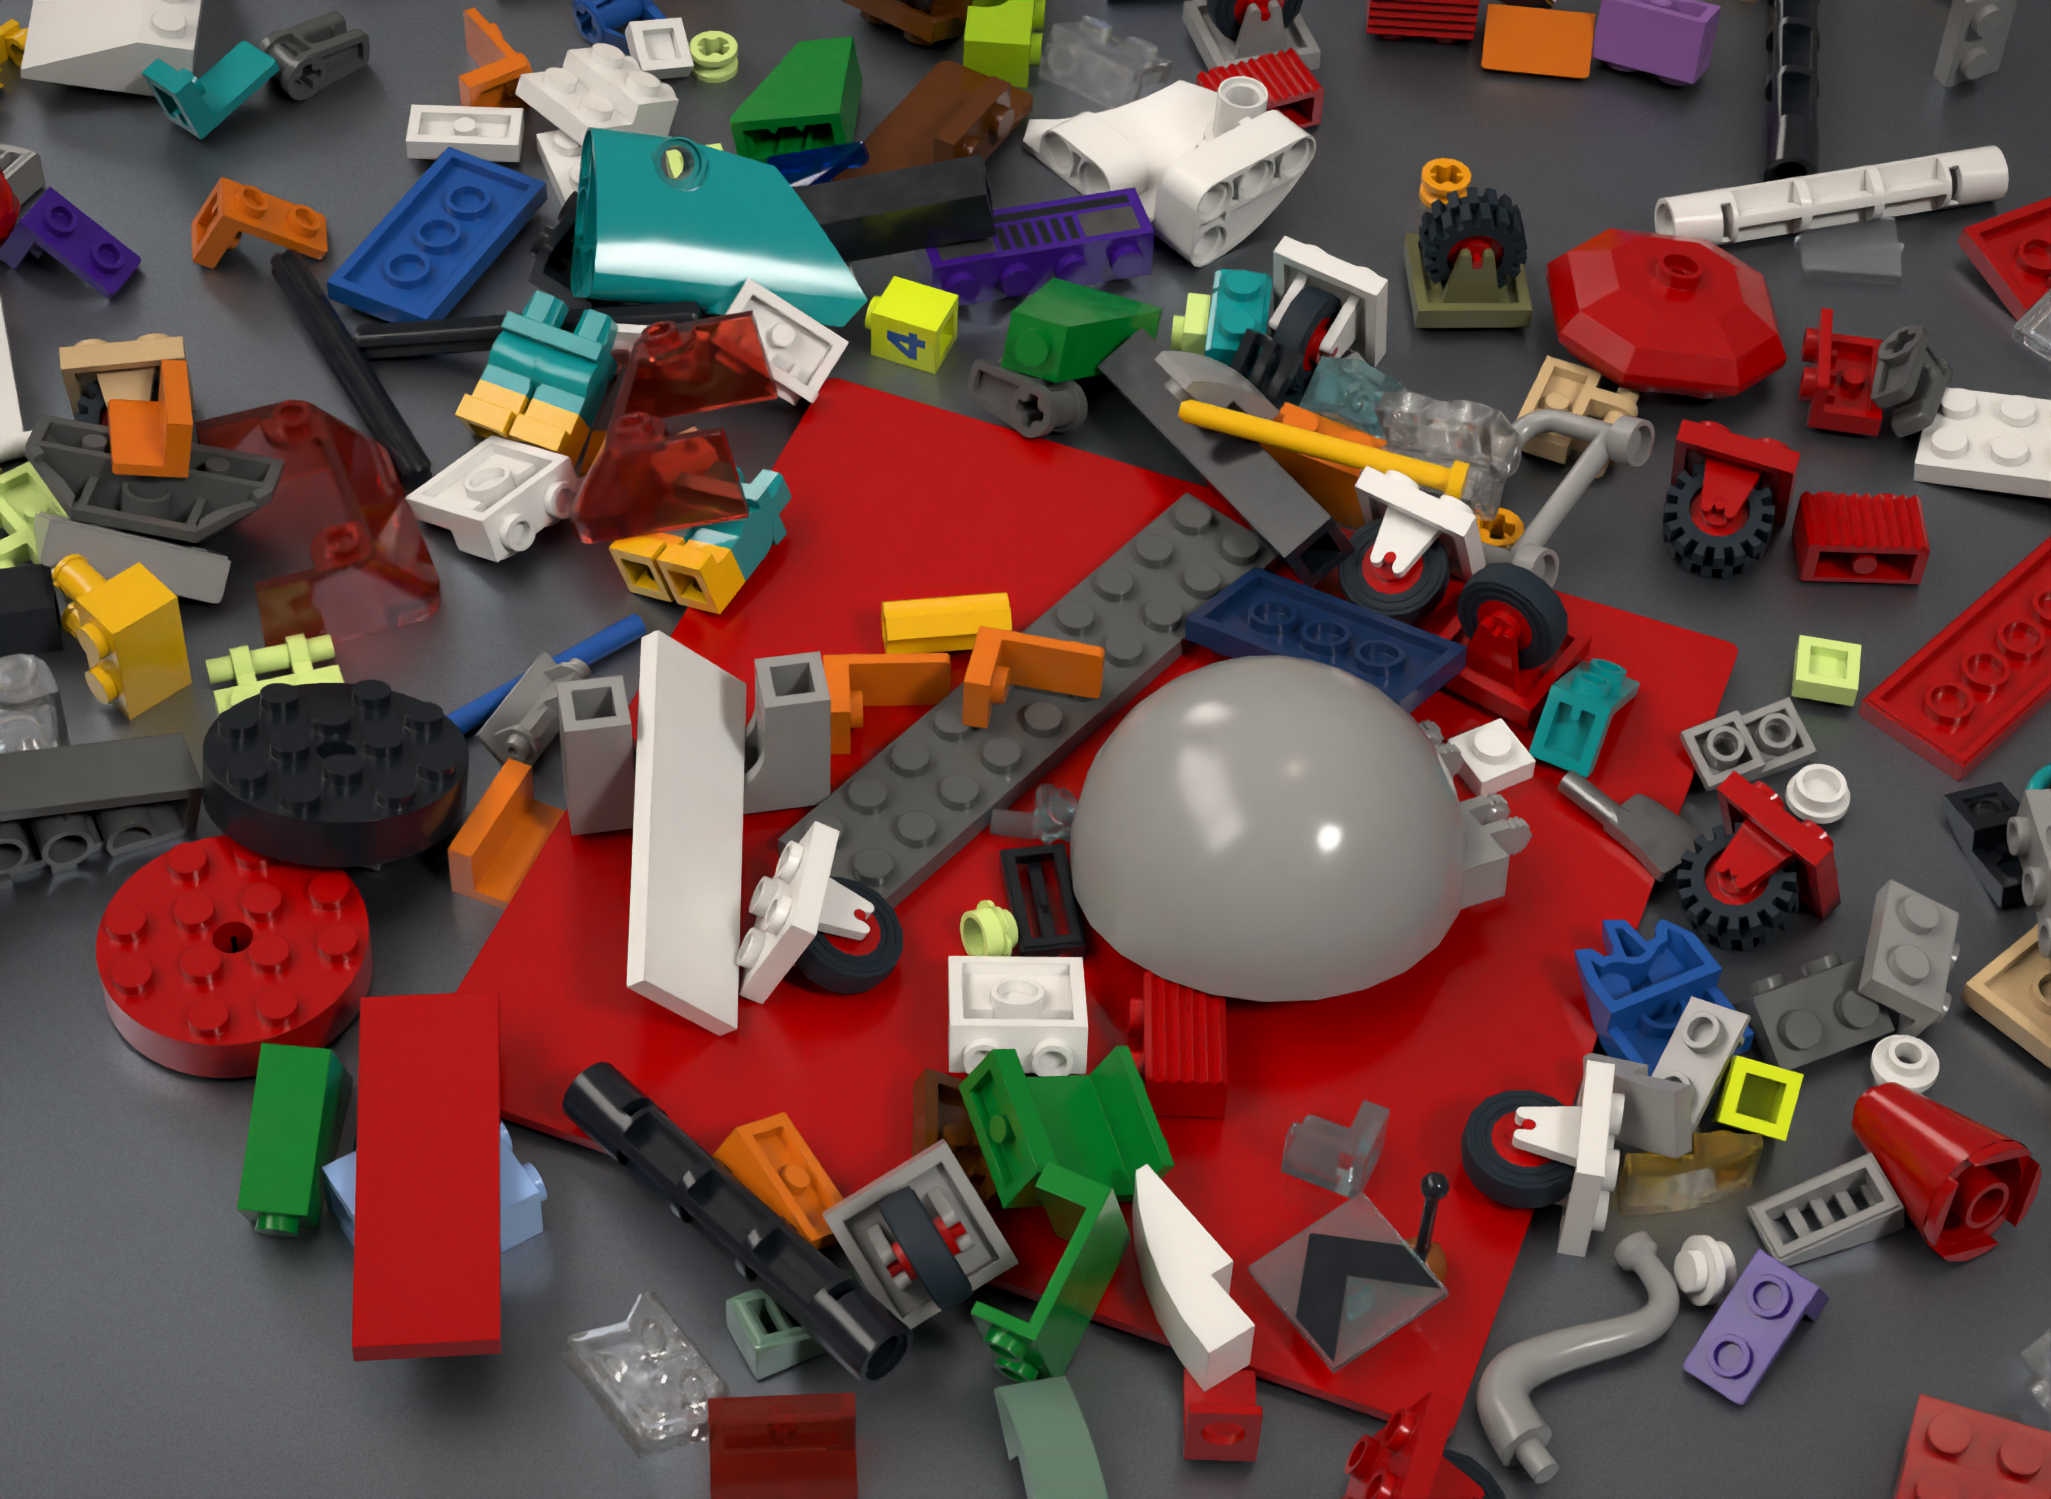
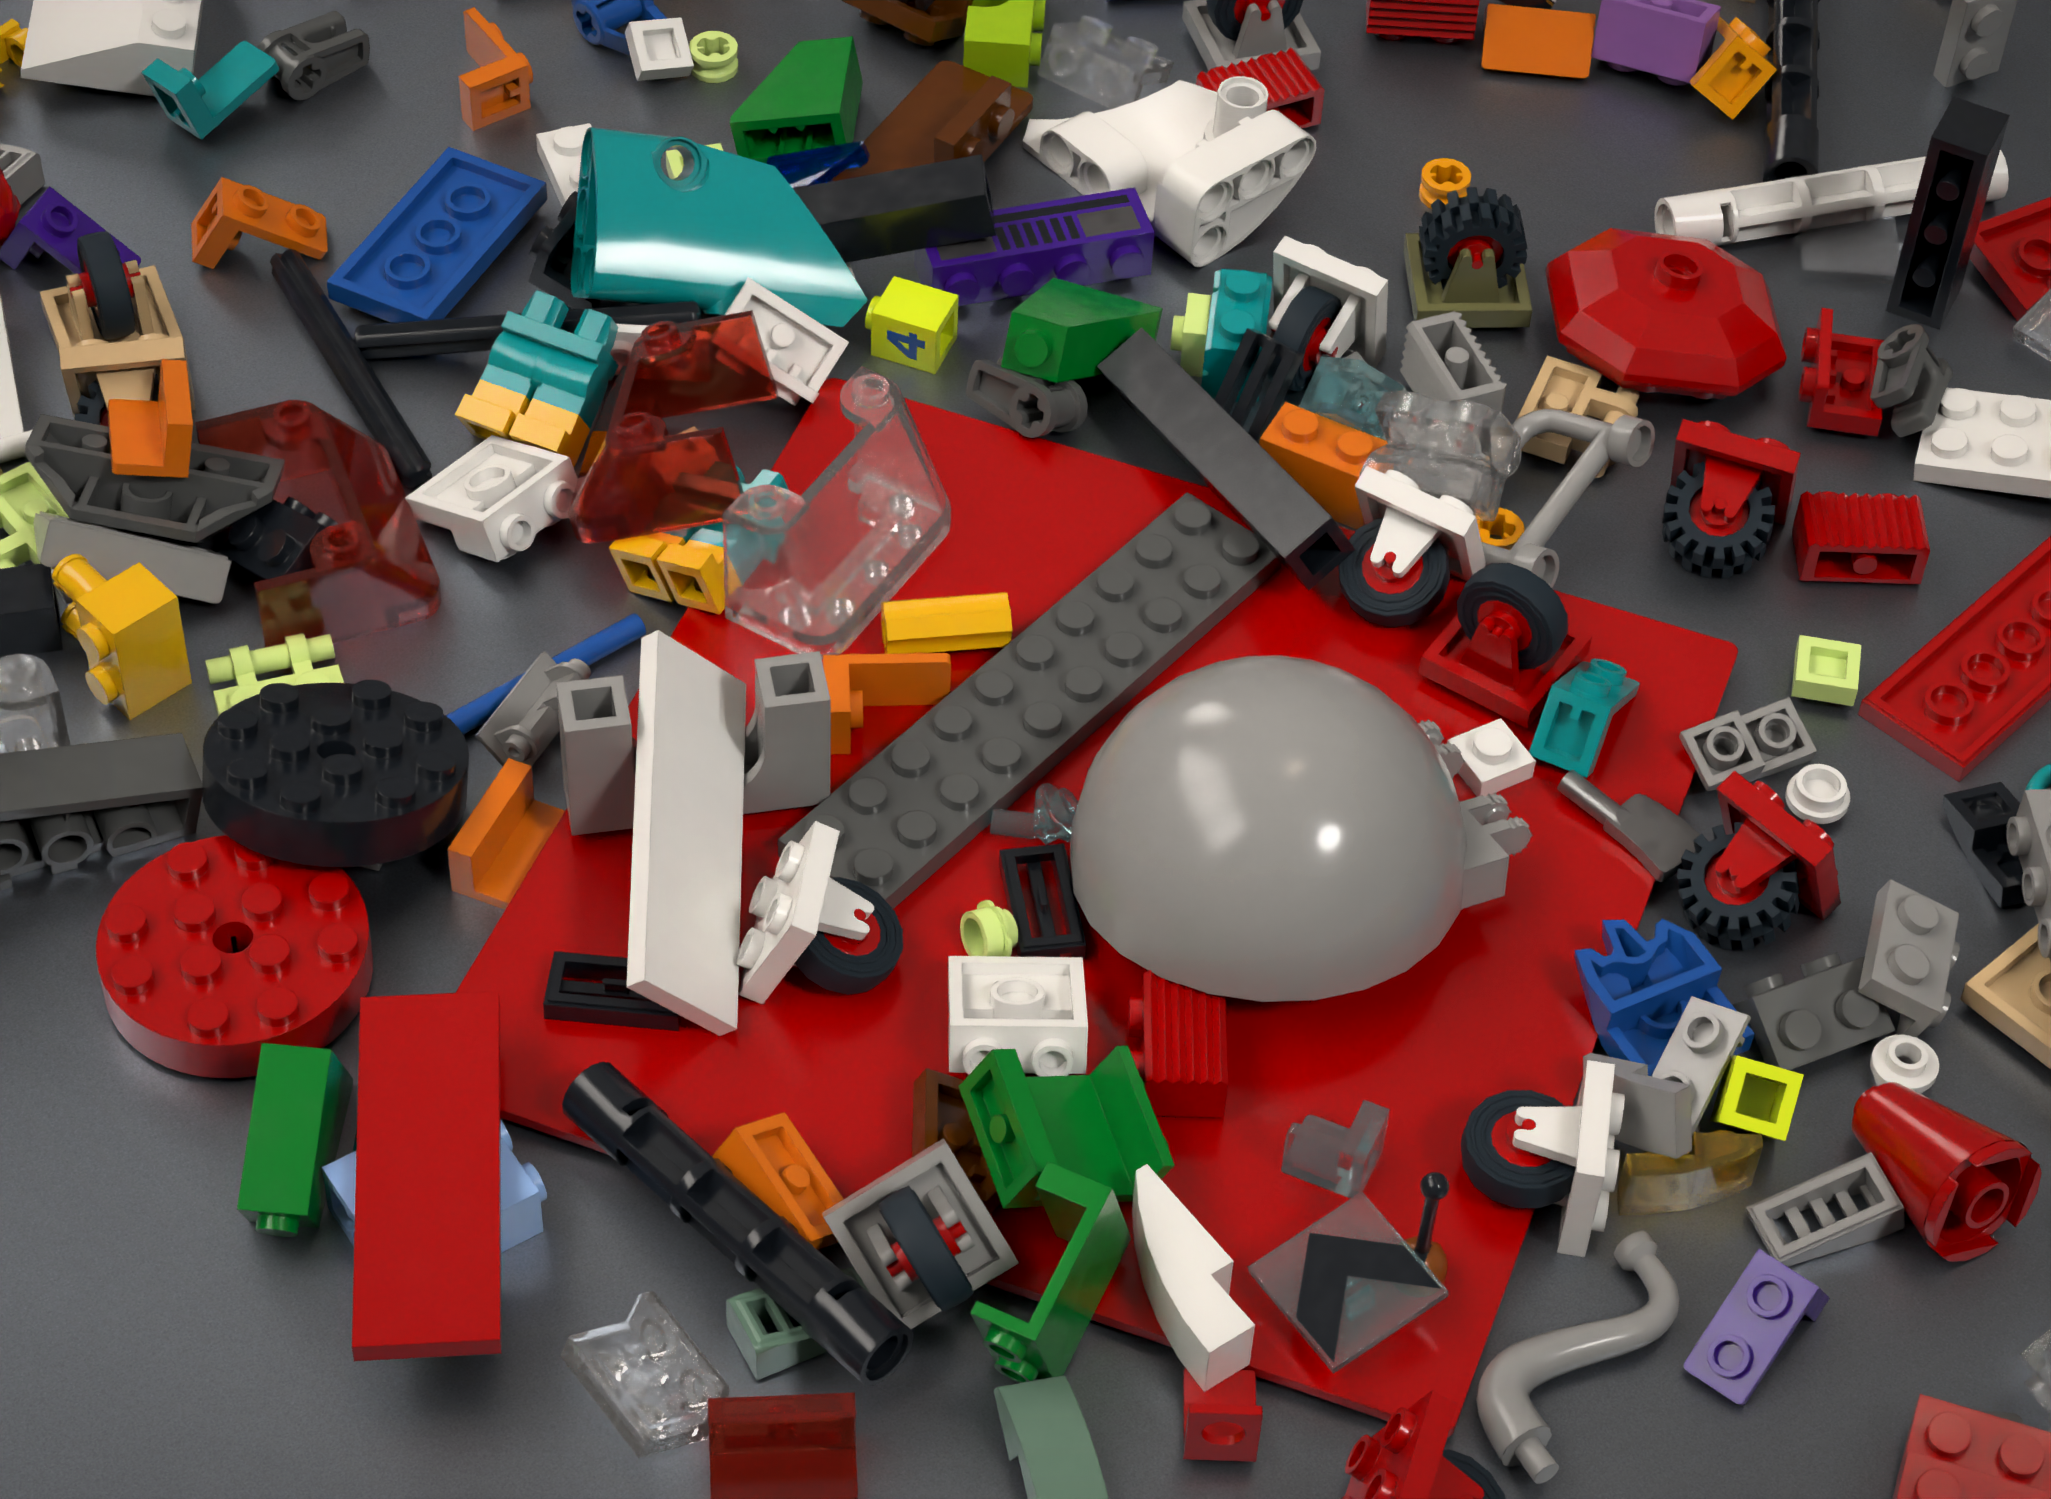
white plate [405,104,524,162] -> none
white plate [515,43,679,146] -> none
orange bracket [962,626,1105,729] -> none
light grey slope [1154,351,1280,420] -> none
yellow bar [1178,399,1470,501] -> none
dark blue plate [1185,566,1467,714] -> none
white plate [1674,1235,1737,1306] -> none
none -> plate [40,231,186,353]
none -> black bracket [218,496,361,598]
none -> black tile [543,951,681,1031]
none -> clear windscreen [723,366,951,659]
none -> light grey brick [1400,311,1507,451]
none -> light orange bracket [1689,16,1777,120]
none -> black brick [1886,97,2010,330]

